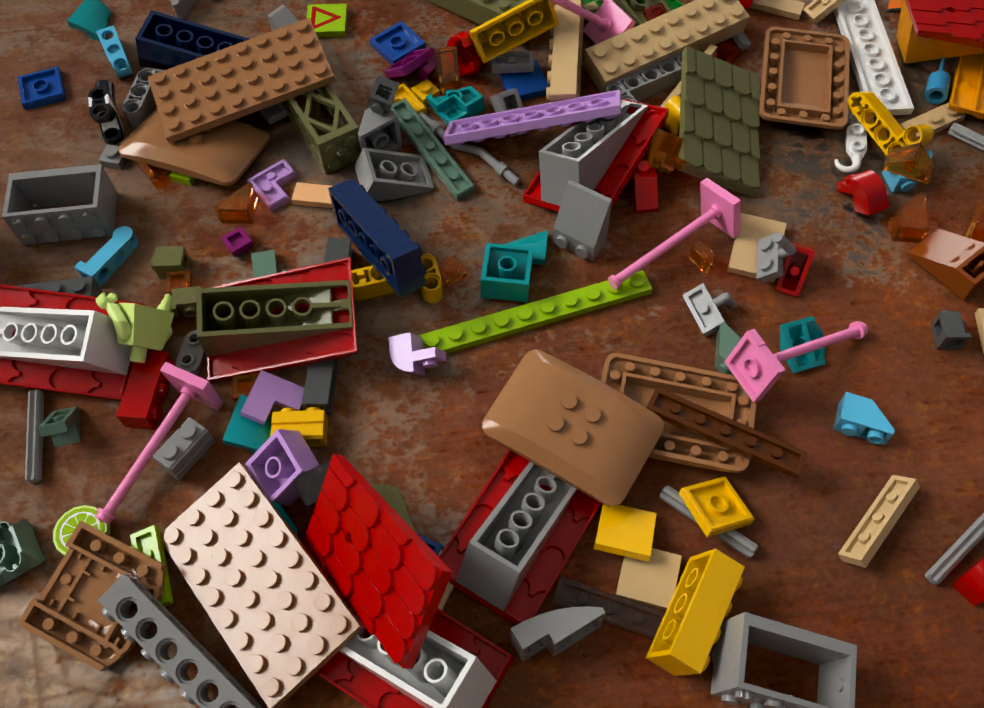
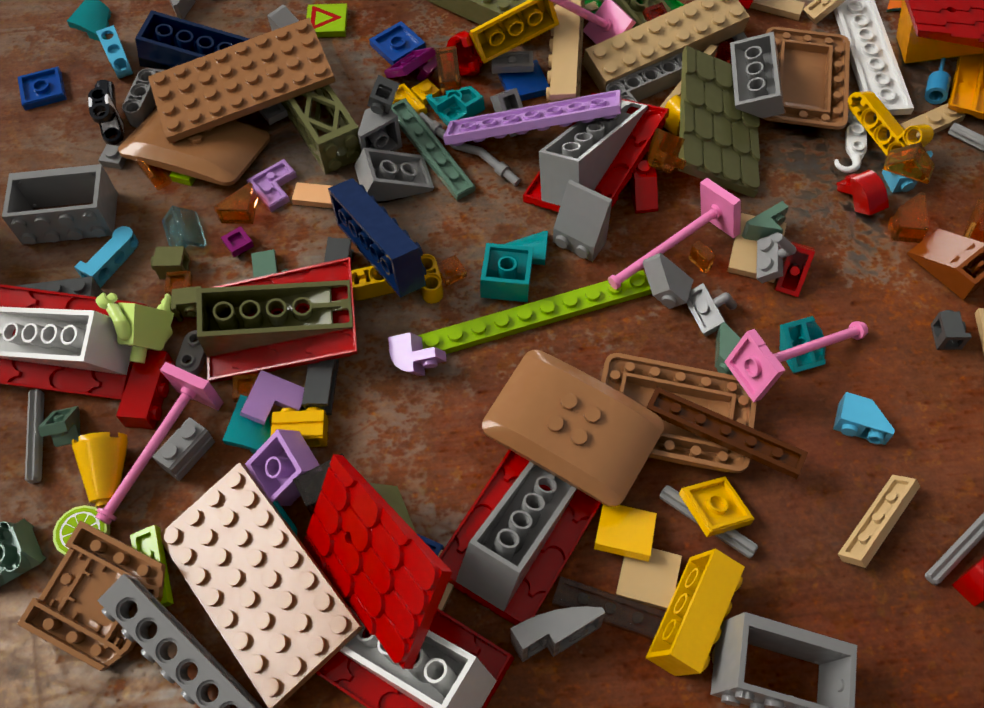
none -> yellow cone [72,432,128,508]
none -> clear light blue panel [162,206,207,249]
none -> light grey slope [643,253,694,309]
none -> light grey slope [730,32,785,118]
none -> sand green slope [742,201,789,241]

